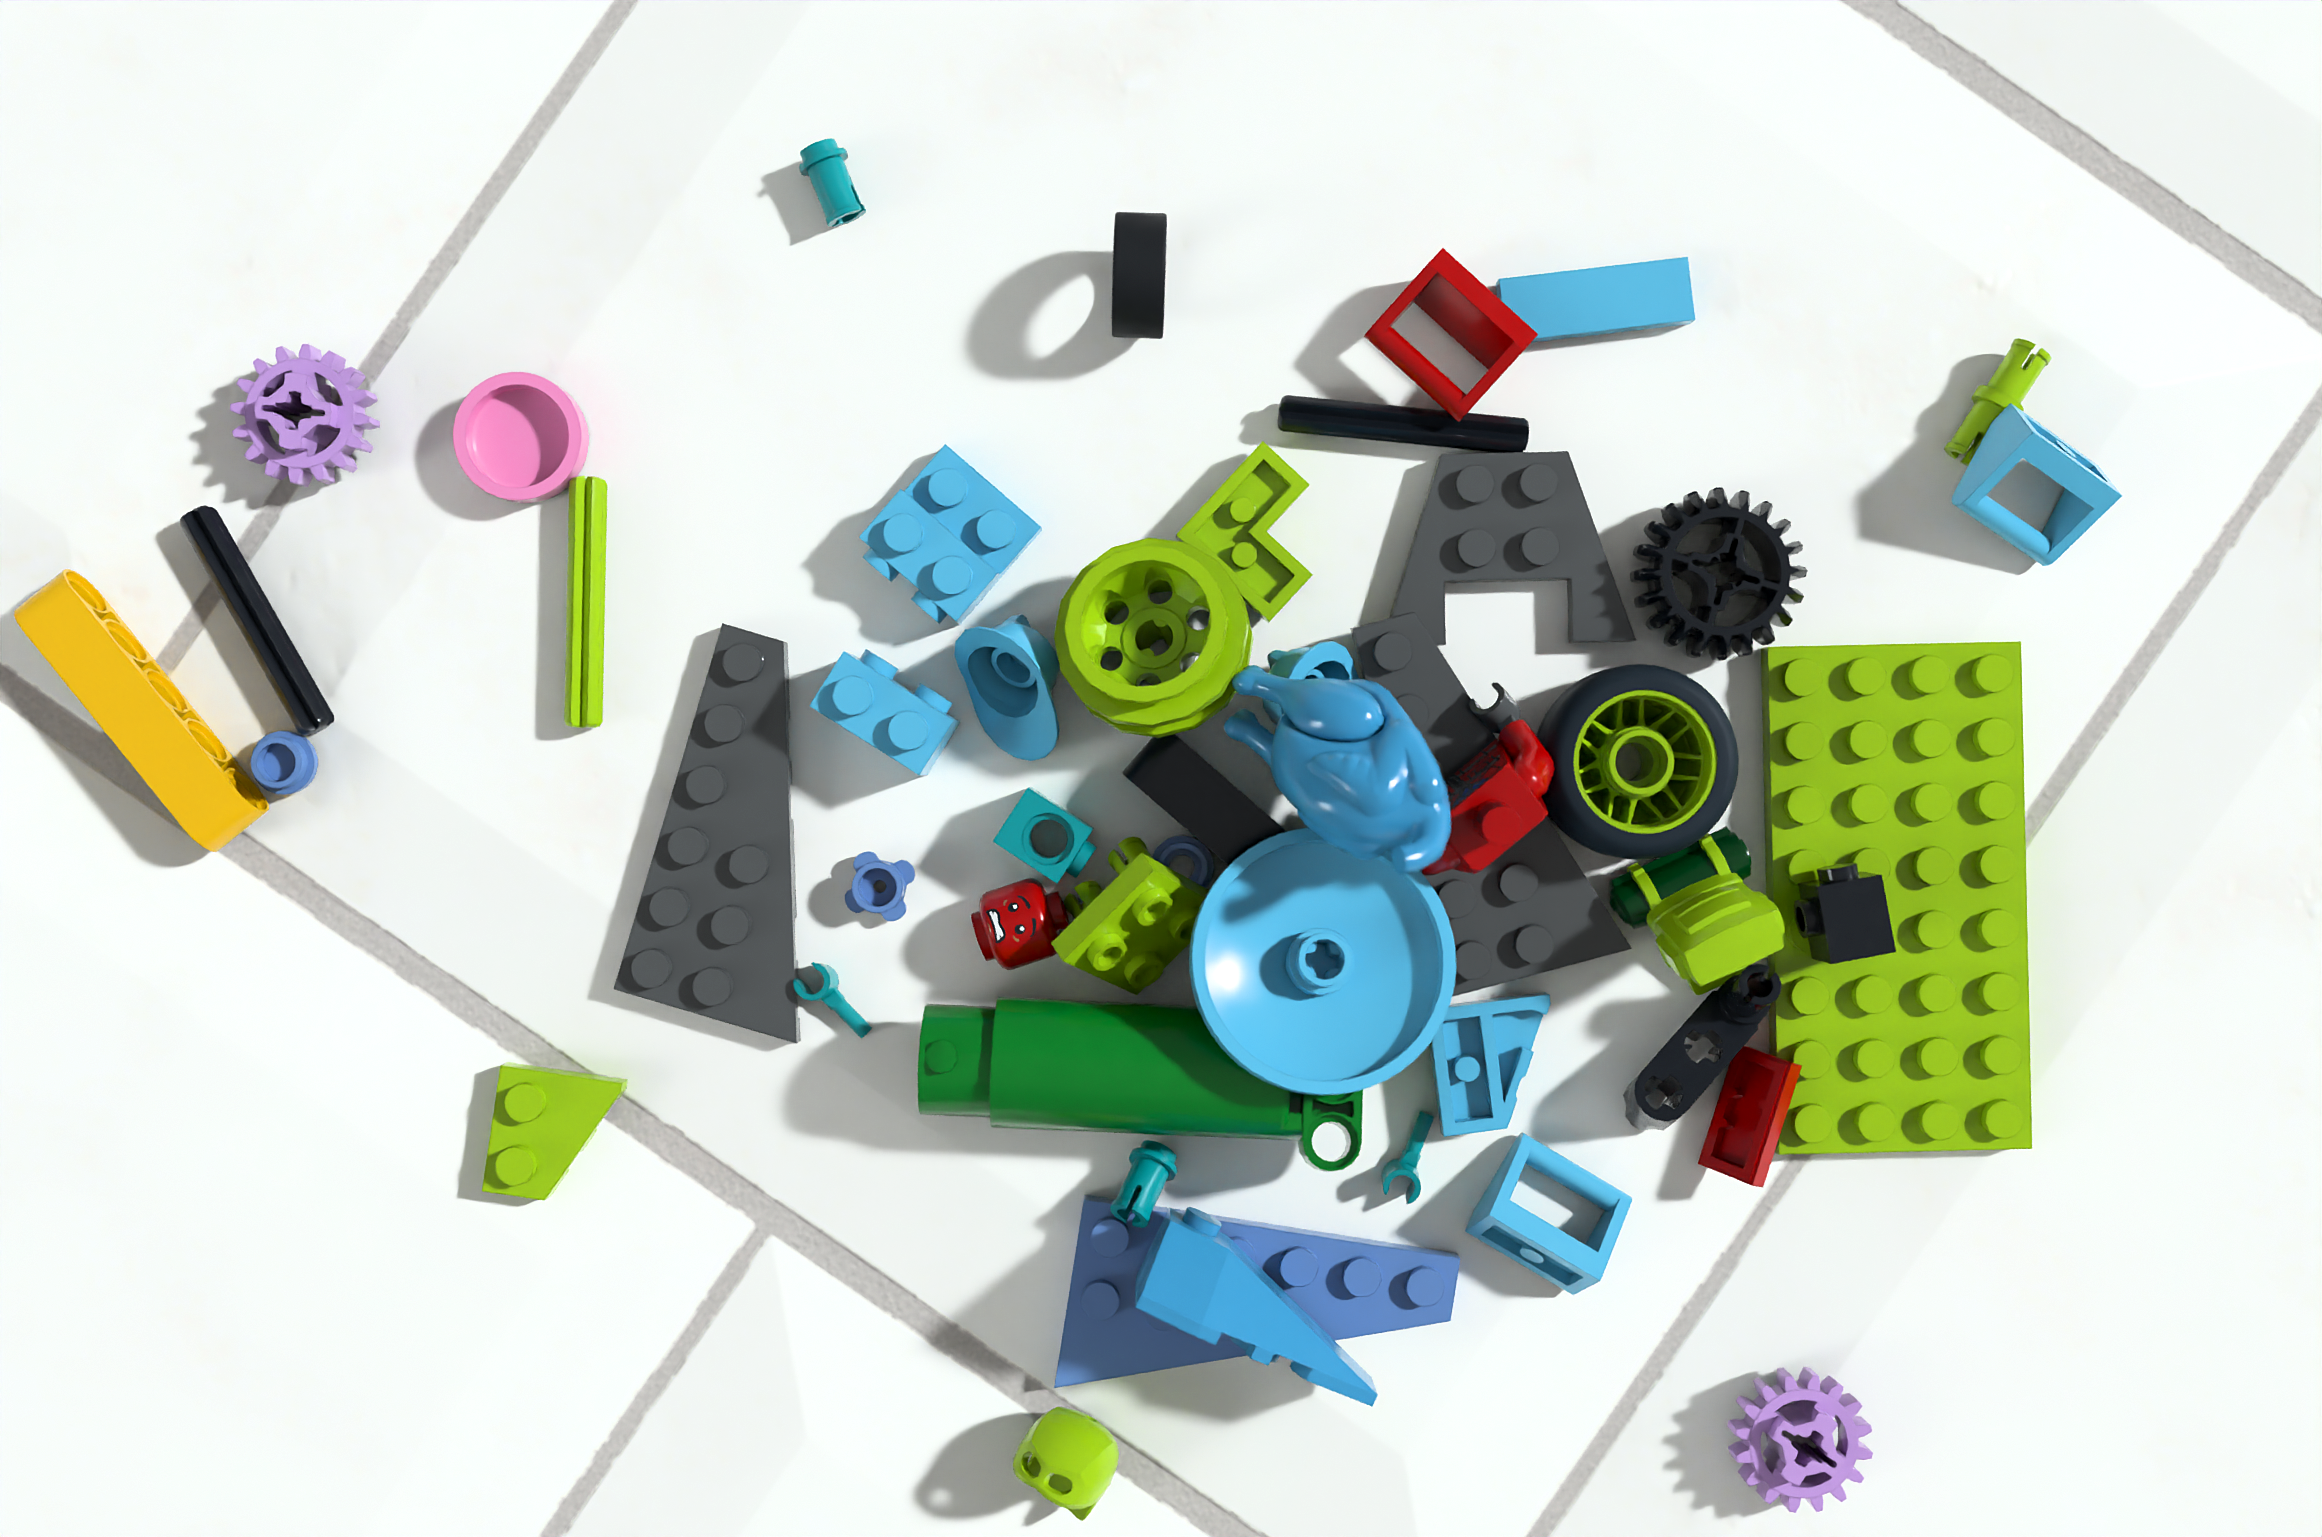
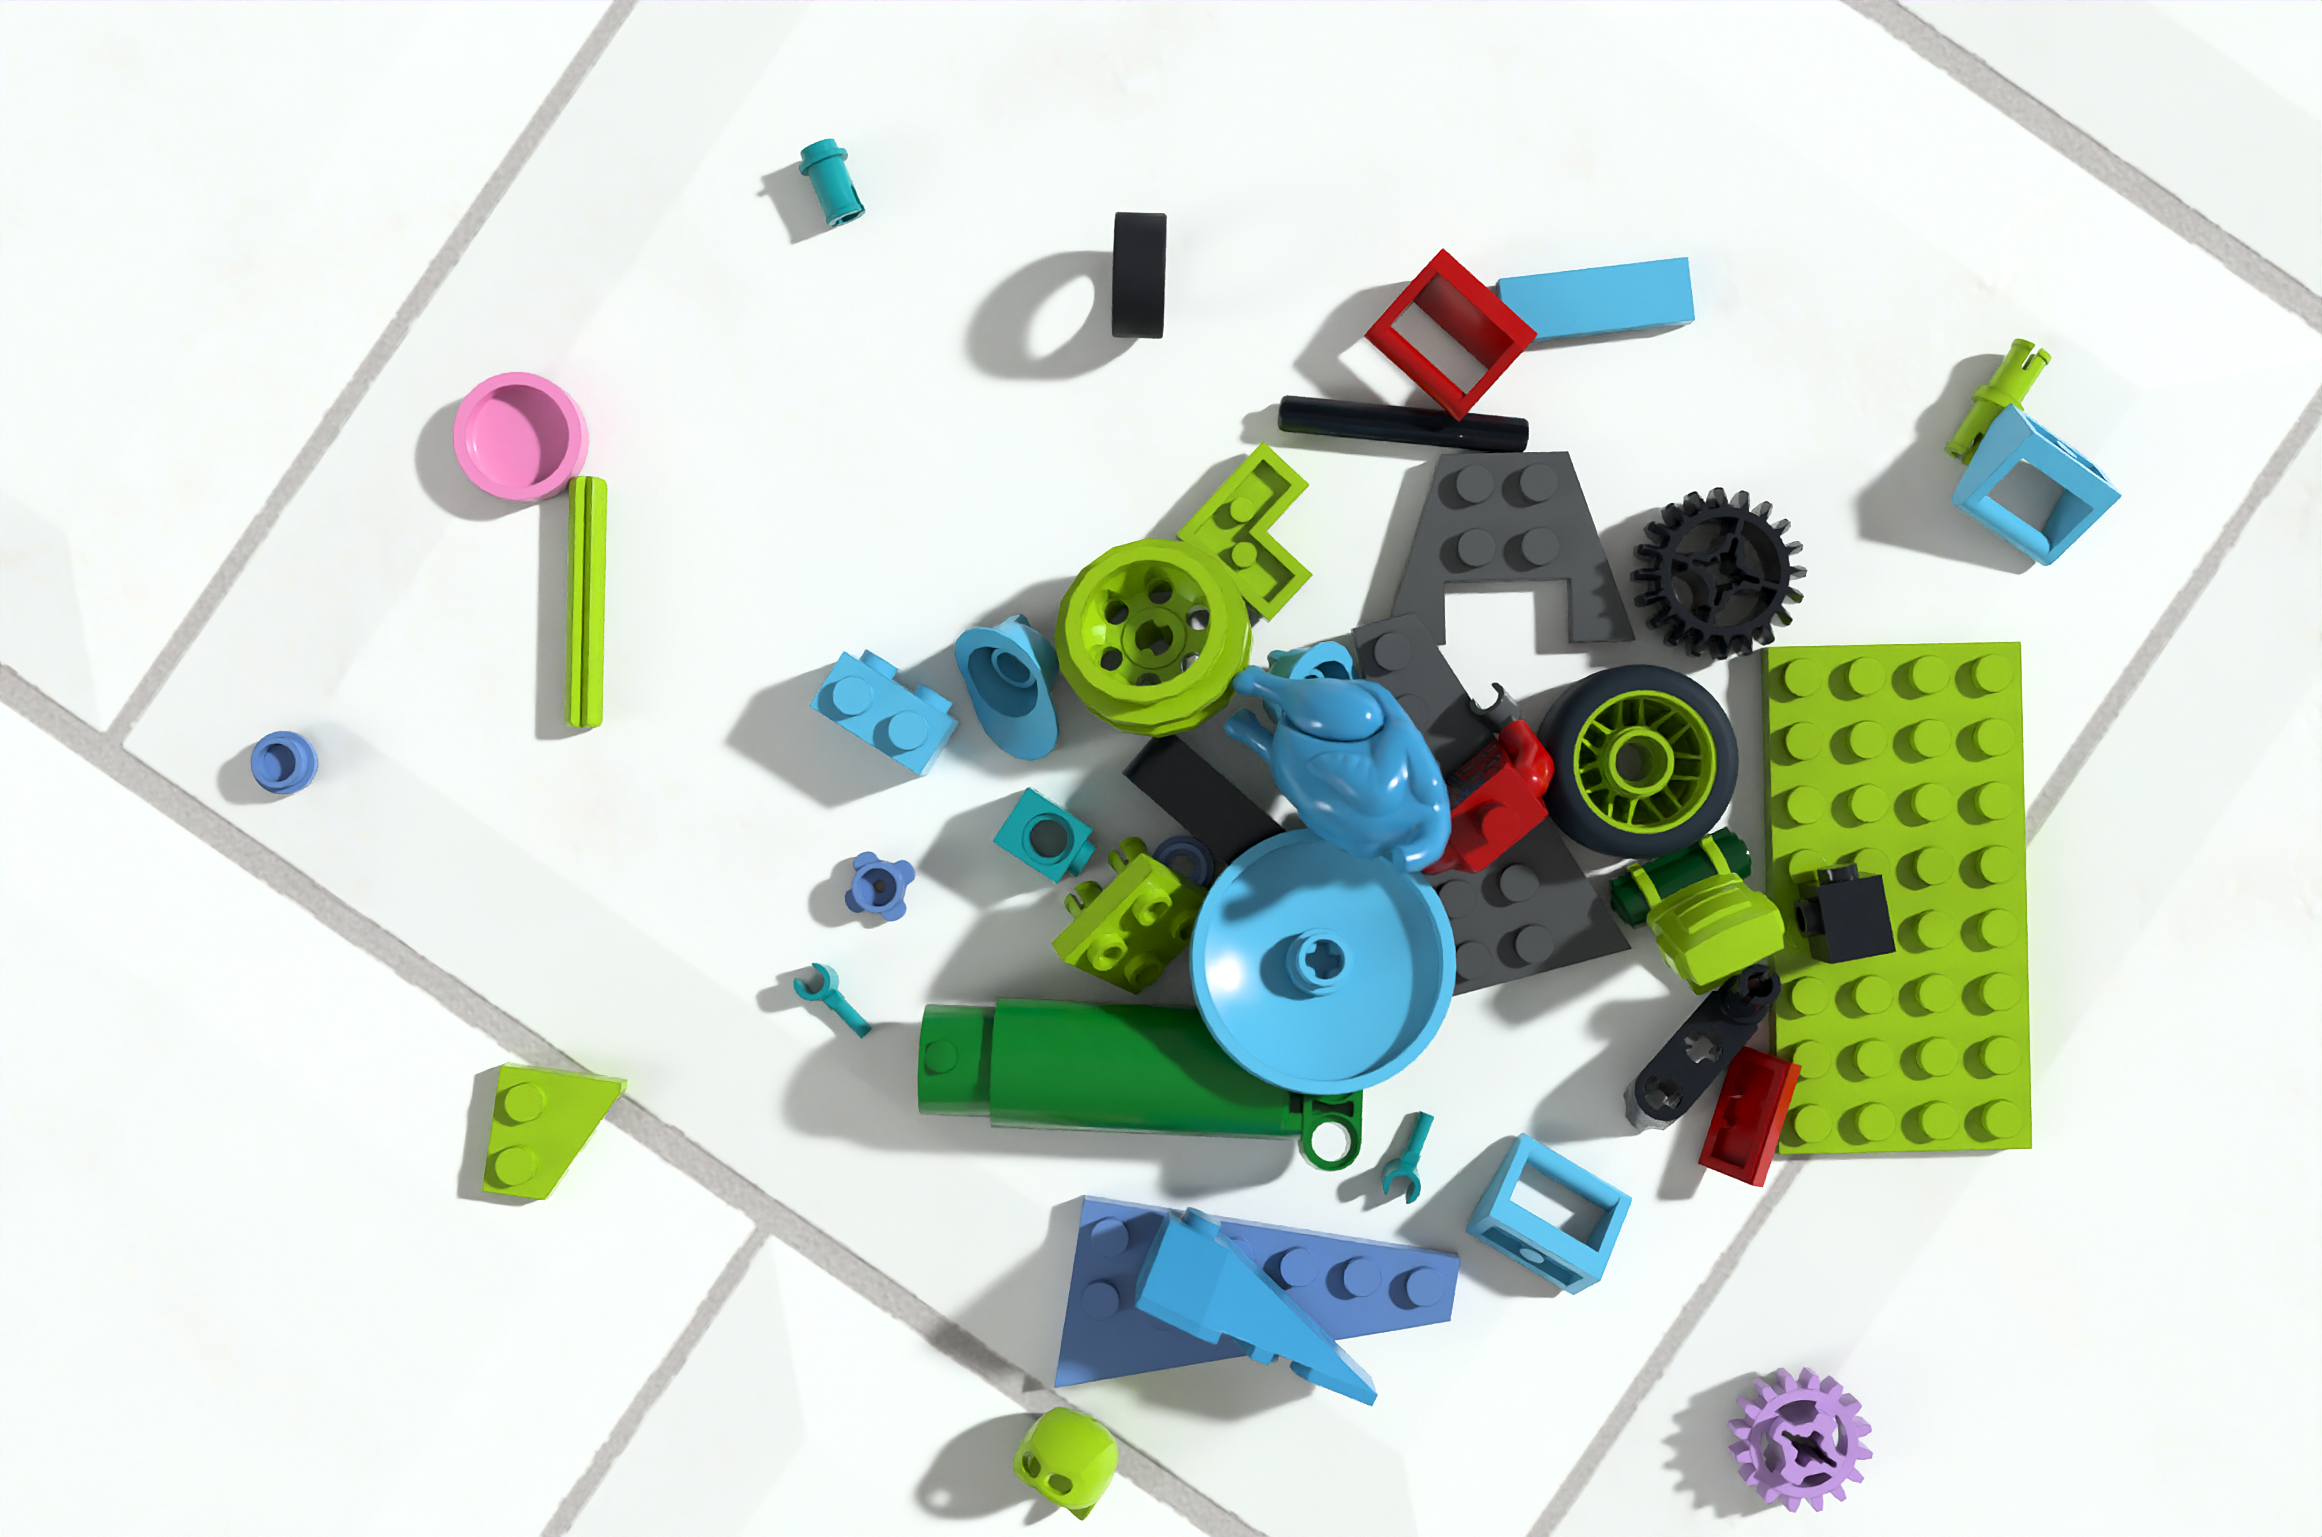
yellow beam [14,569,269,852] -> none
black axle [180,505,334,735] -> none
lavender gear [230,344,380,487] -> none
dark grey wing [614,623,801,1044] -> none
medium azure plate [859,444,1043,625] -> none
red head [971,878,1070,970] -> none
teal pin [1110,1140,1178,1228] -> none
medium azure wing [1429,992,1551,1137] -> none

